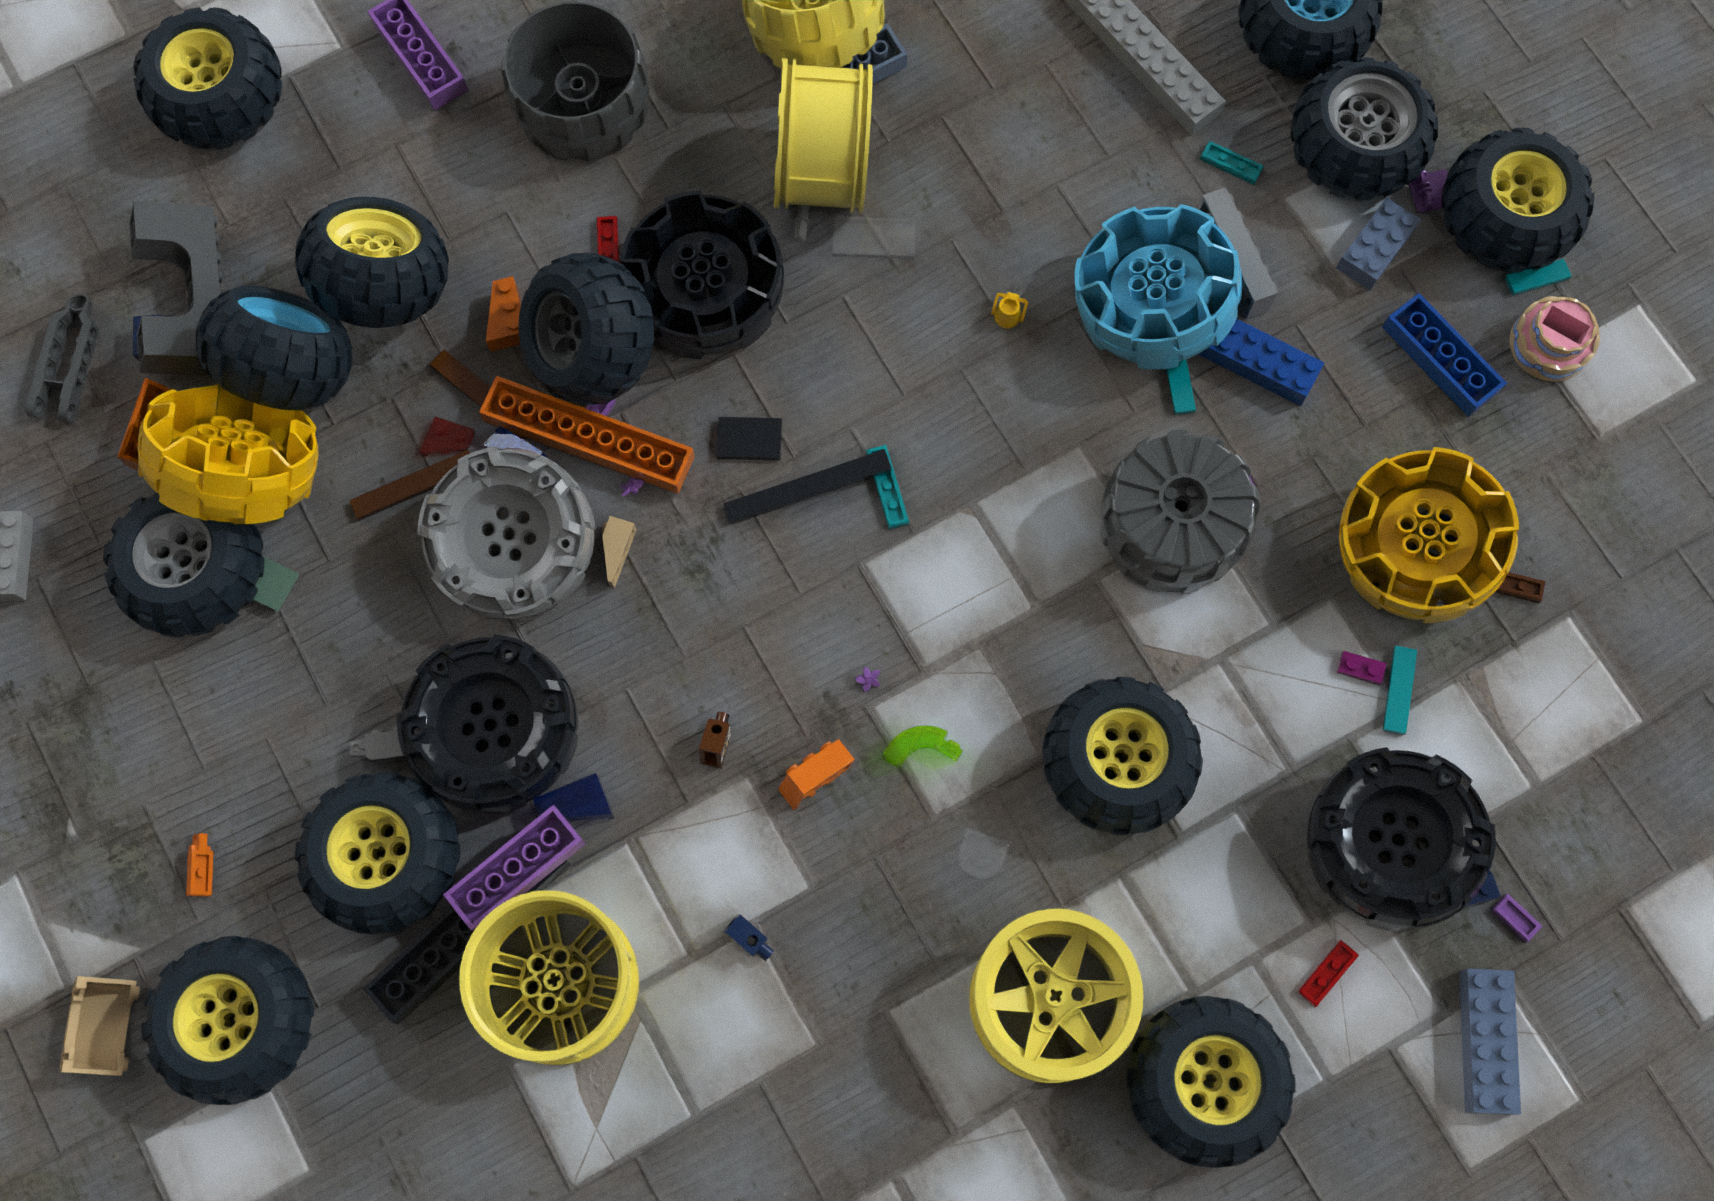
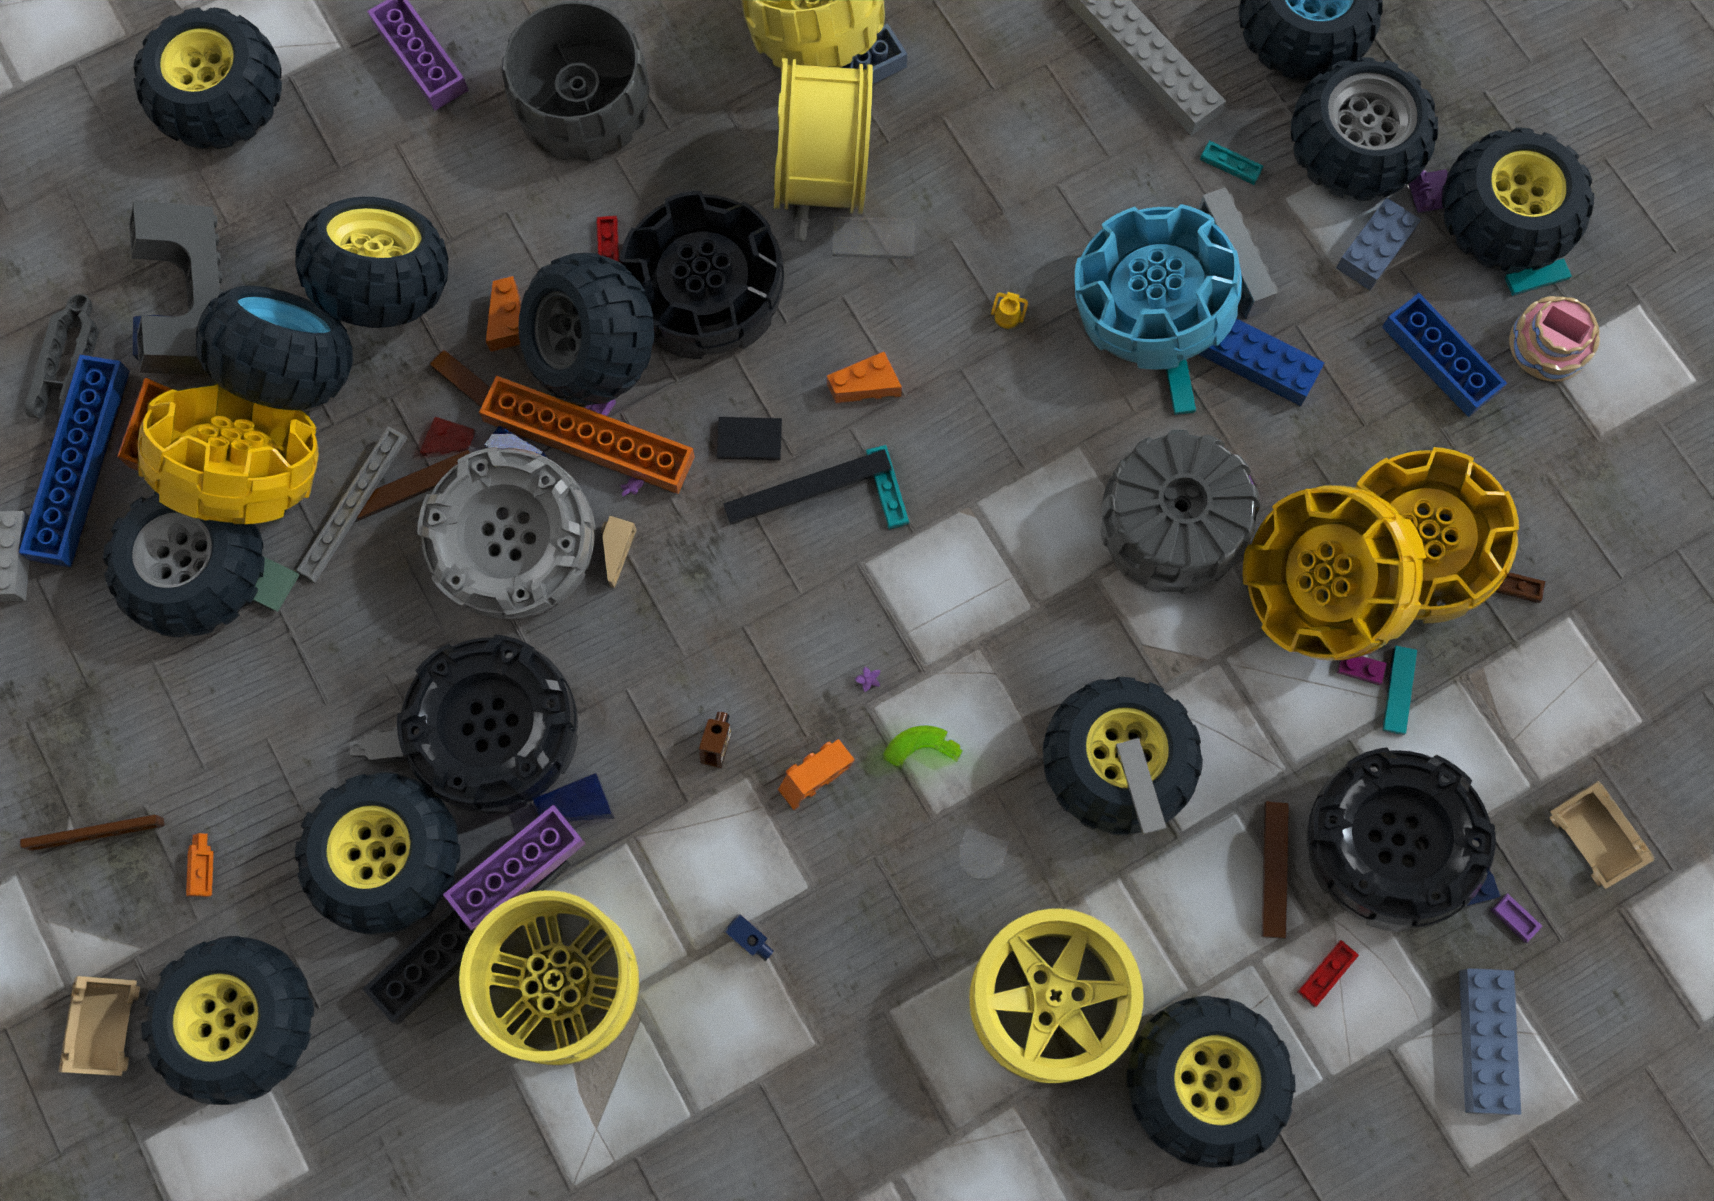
none -> blue brick [19,355,130,567]
none -> reddish brown tile [20,814,165,851]
none -> light grey tile [296,426,407,583]
none -> orange wedge [827,352,902,403]
none -> light grey tile [1116,738,1166,834]
none -> yellow wheel [1243,485,1426,661]
none -> reddish brown tile [1262,801,1289,939]
none -> tan windscreen [1549,780,1654,889]

